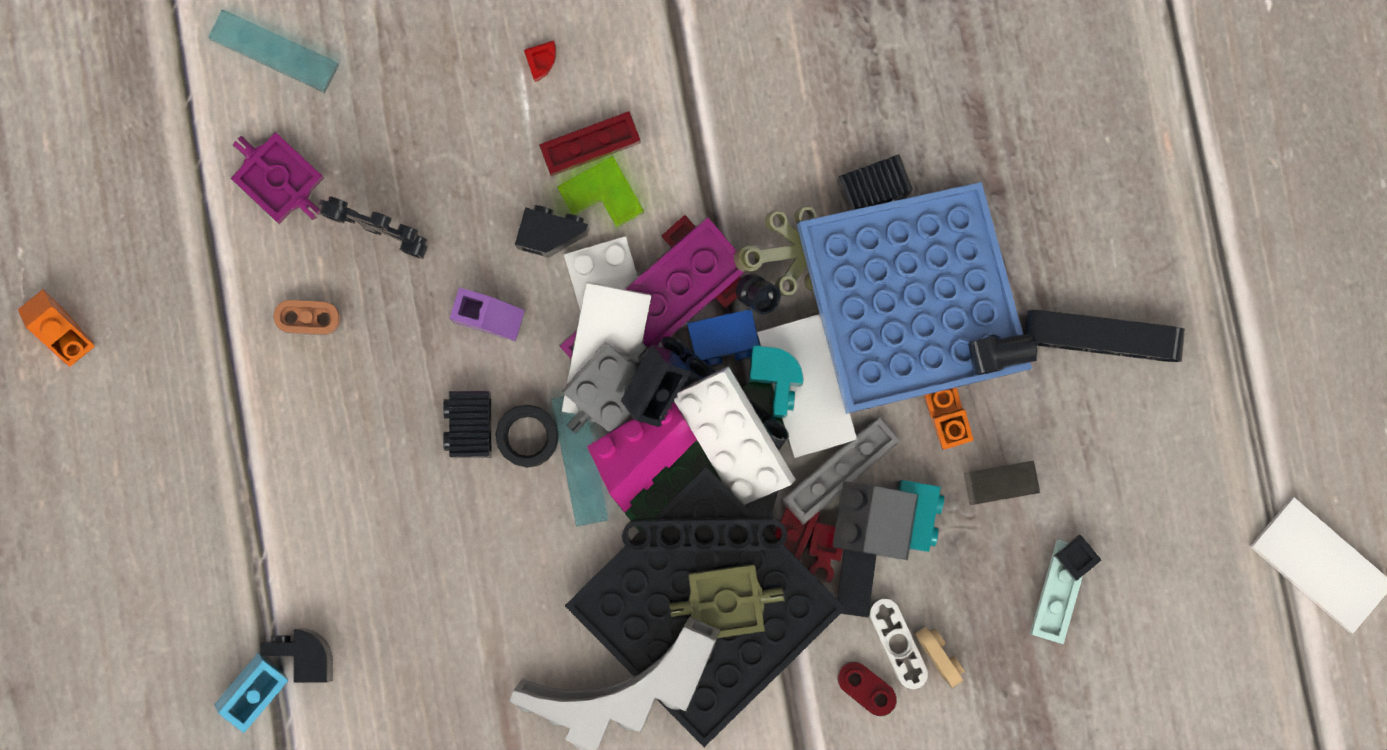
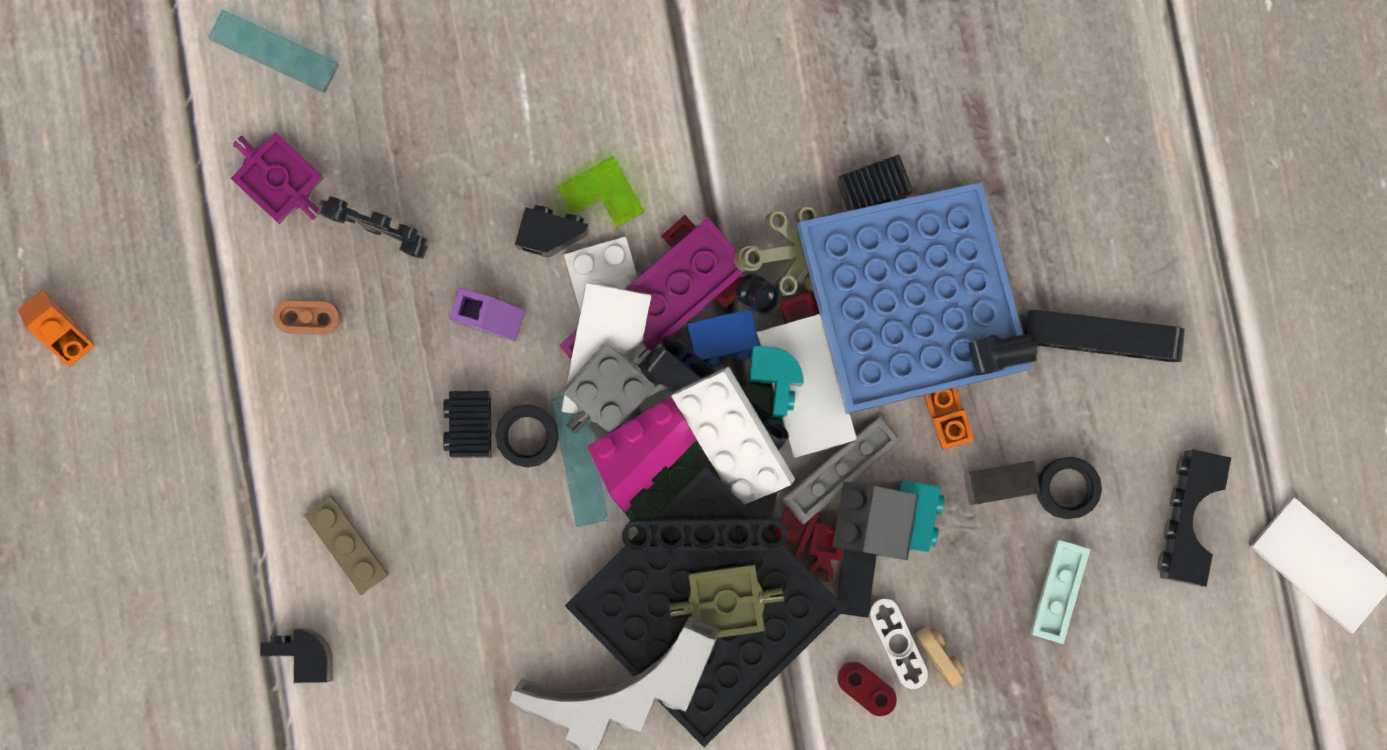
medium azure brick [214,652,289,733] -> none
red tile [524,40,556,82] -> none
dark red plate [539,111,641,177] -> none
black brick [620,344,691,427] -> none
black tile [1053,534,1101,581] -> none
none -> dark tan plate [304,496,389,595]
none -> dark red plate [779,292,820,324]
none -> black tyre [1036,457,1102,519]
none -> black arch [1157,449,1231,587]

